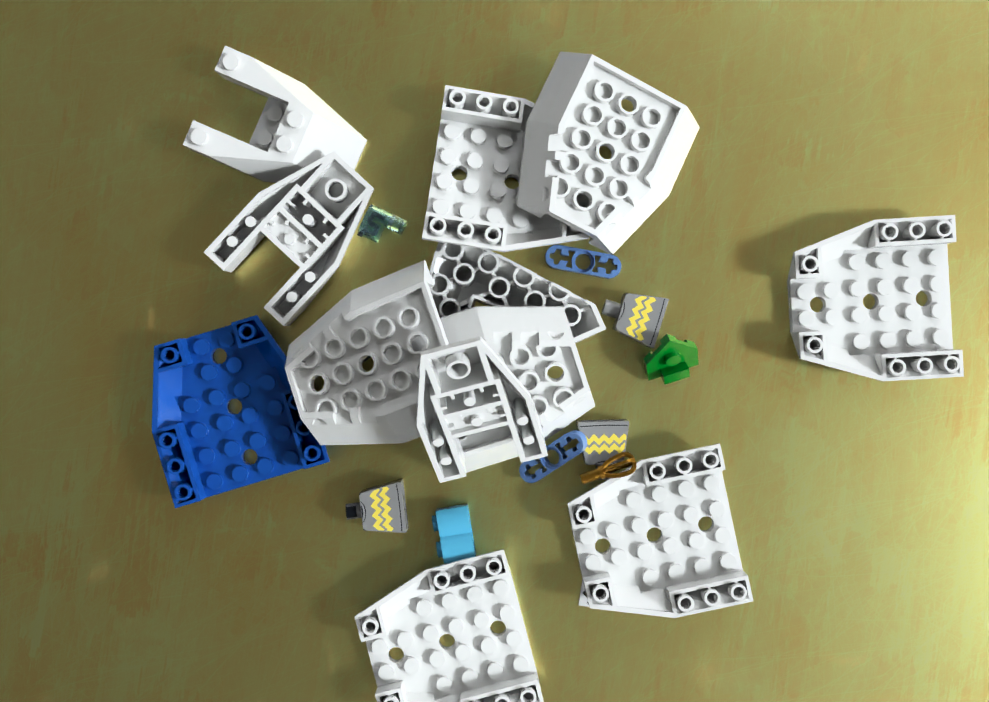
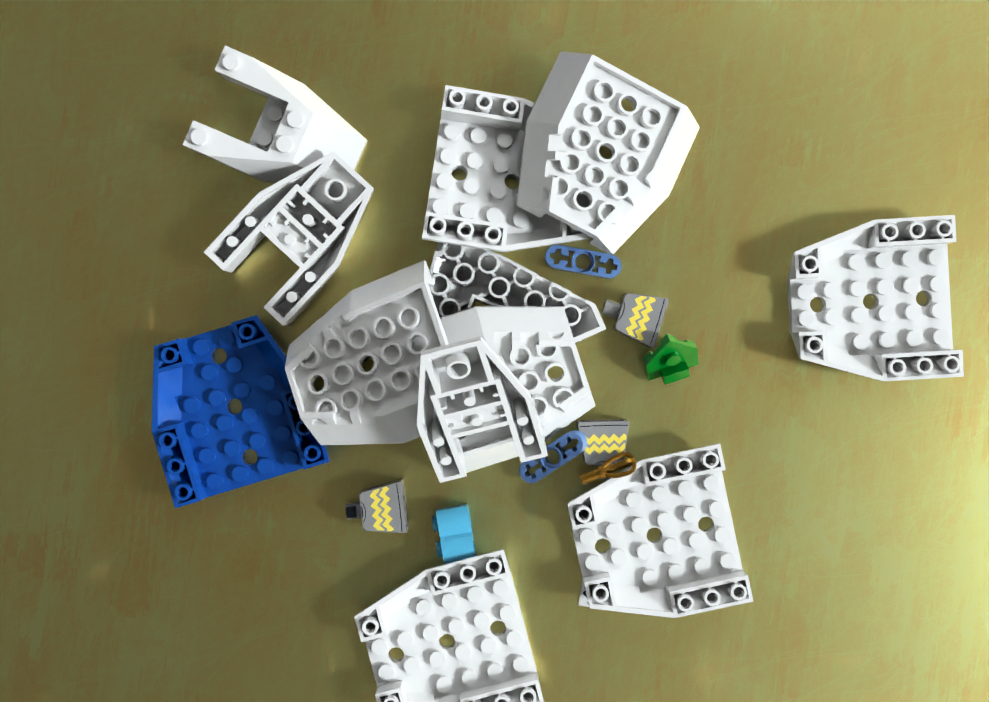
clear light blue piece [357,204,408,243] -> none

